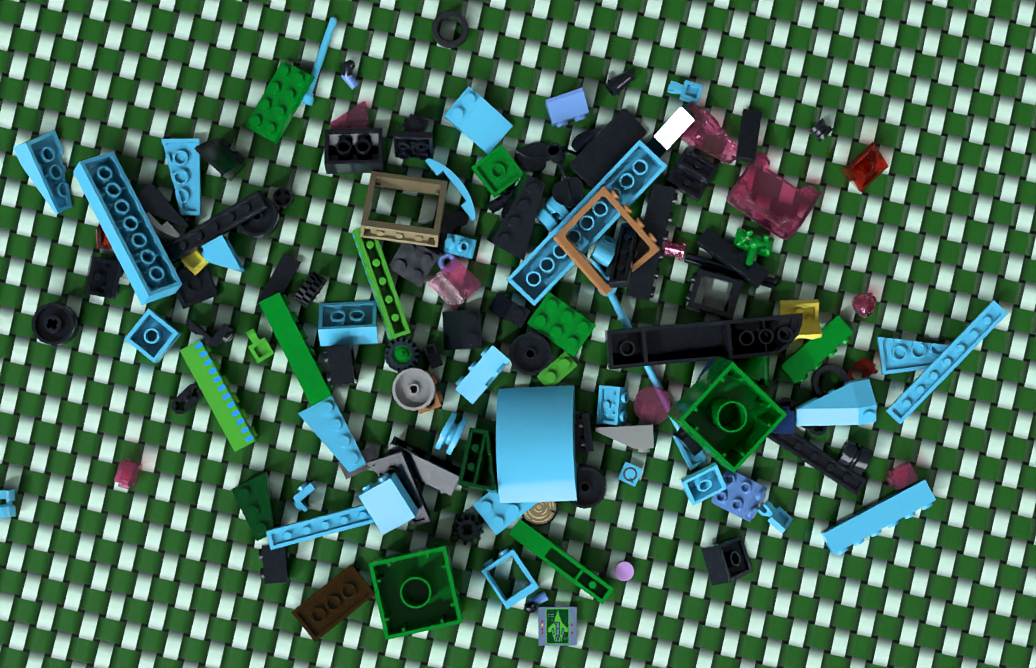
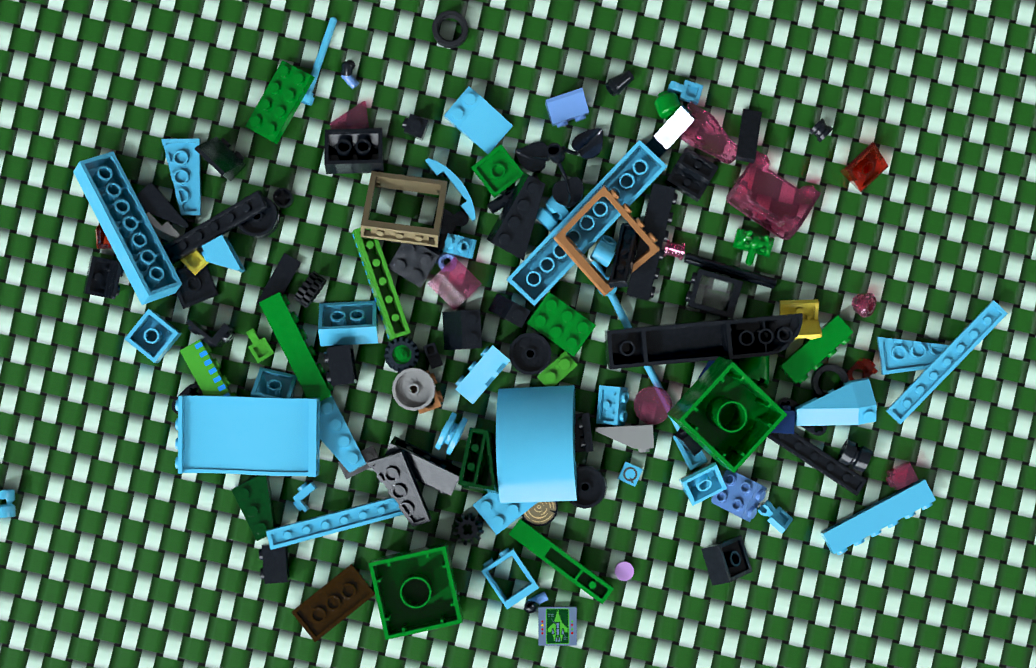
medium azure wedge [13,130,72,214] -> none
black wheel [32,303,79,345] -> none
clear pink brick [114,459,143,489] -> none
brick [359,472,419,535] -> none
black tile [394,131,434,160] -> none
black piece [569,109,646,188] -> none
black tile [696,228,770,288] -> none
none -> medium azure panel [175,395,320,477]
none -> medium azure slope [250,367,297,398]
none -> green head [654,91,682,121]

